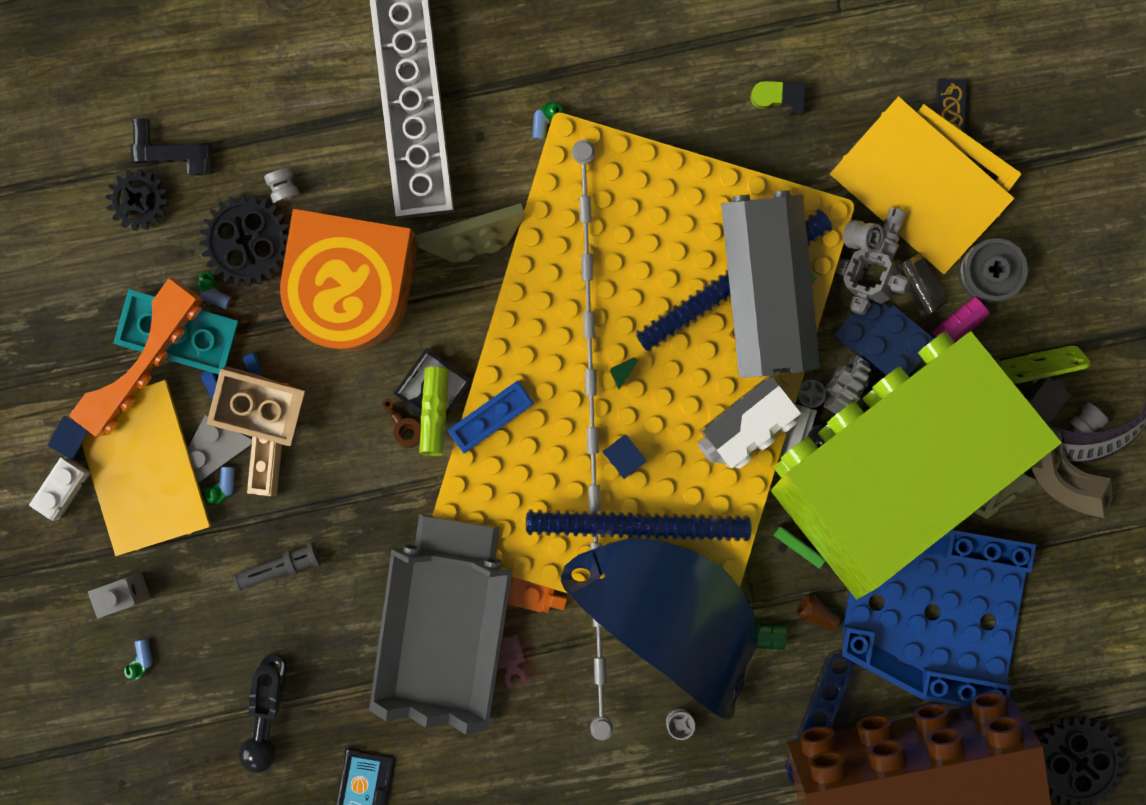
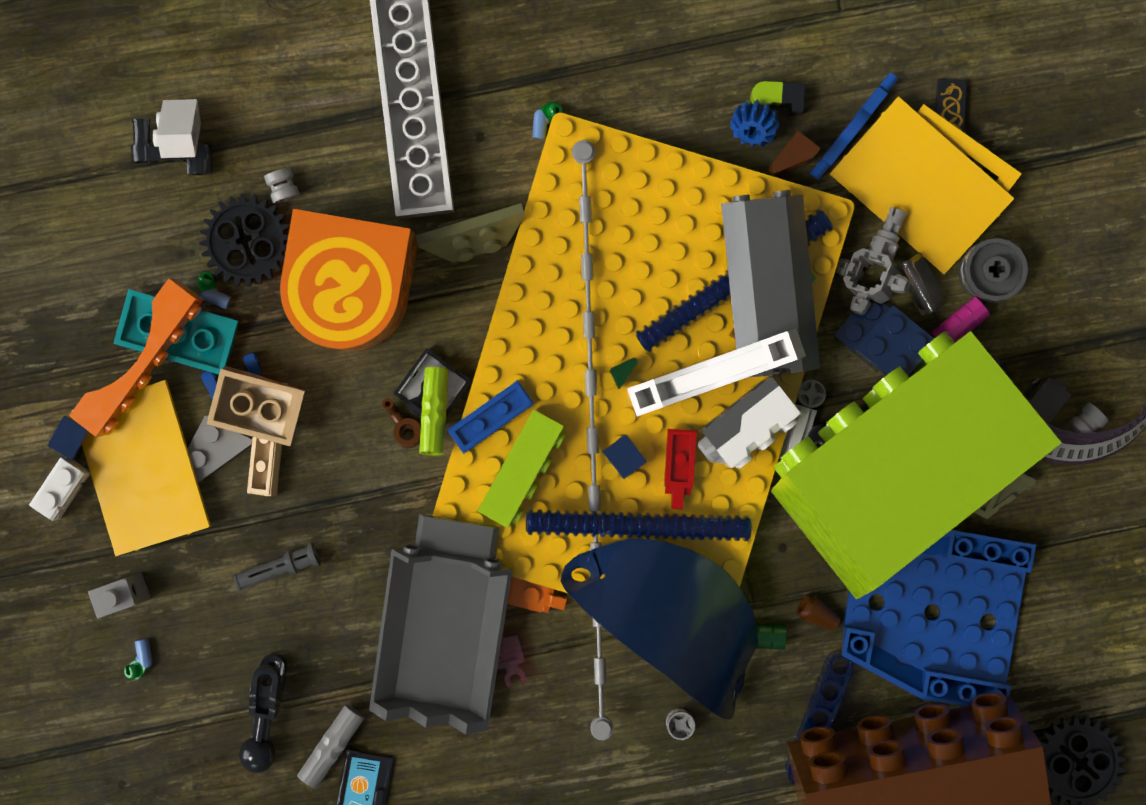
black gear [106,169,170,231] -> none
arm [204,467,235,505] -> none
bright green tile [771,526,825,569] -> none
light grey gear [823,355,871,414] -> none
light grey wheel [843,220,884,252] -> none
lime axle [998,346,1091,384] -> none
dark tan arch [1032,429,1113,518] -> none
none -> white brick [153,99,201,158]
none -> light grey axle [297,704,365,789]
none -> lime brick [477,409,566,528]
none -> white arch [627,329,806,416]
none -> red hinge [664,429,697,510]
none -> blue gear [730,99,780,148]
none -> reddish brown tile [766,131,821,177]
none -> blue piece [810,72,899,181]

